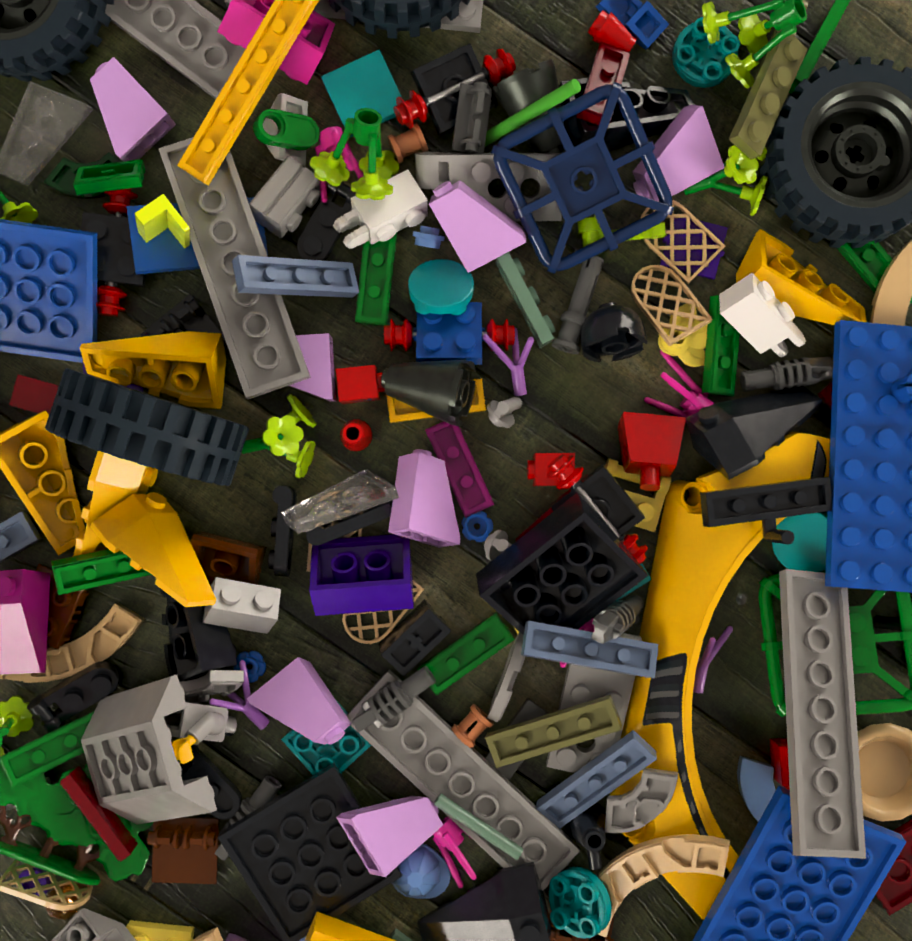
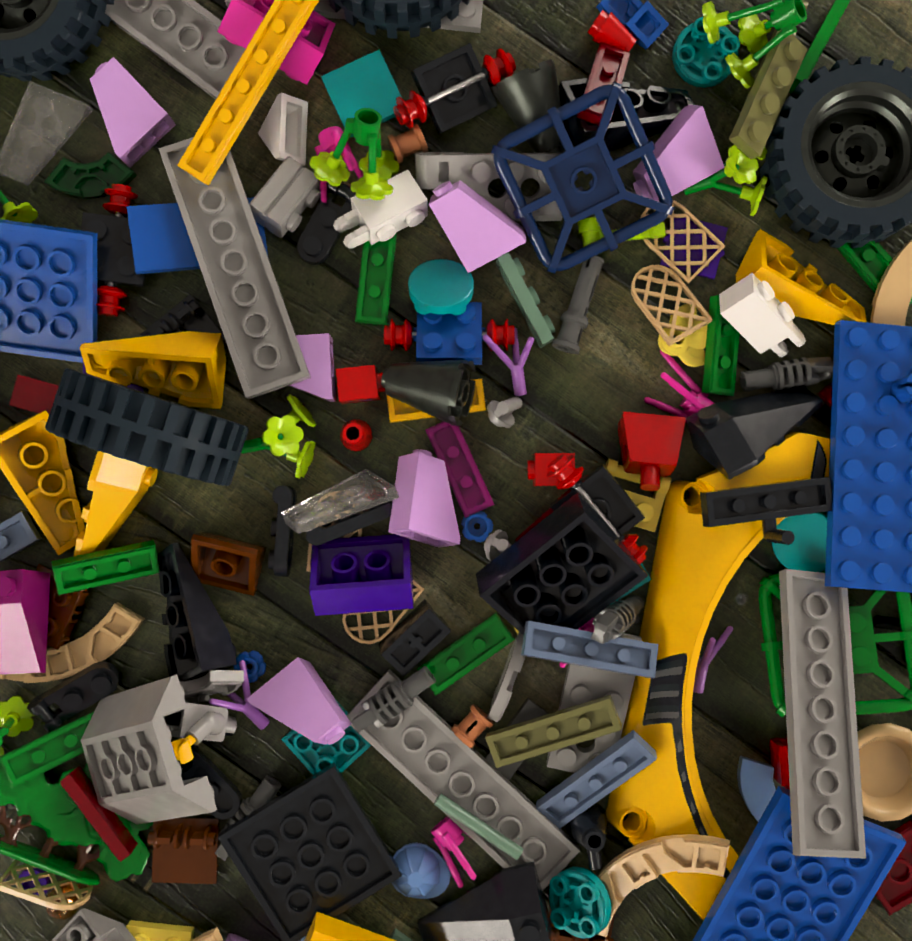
green tile [73,159,146,195] -> none
yellow wedge [90,492,216,607] -> none
neon yellow panel [134,194,190,249] -> none
light grey brick [202,577,281,634] -> none
sand blue plate [232,255,359,298] -> none
green piece [253,109,320,151] -> none
lavender slope [336,796,443,877] -> none
medium blue plate [413,226,445,249] -> none
dark grey hinge [452,82,492,153] -> none
bright green bar [485,79,581,147] -> none
black cylinder [581,302,648,362] -> none
light grey tile [605,768,678,833] -> none

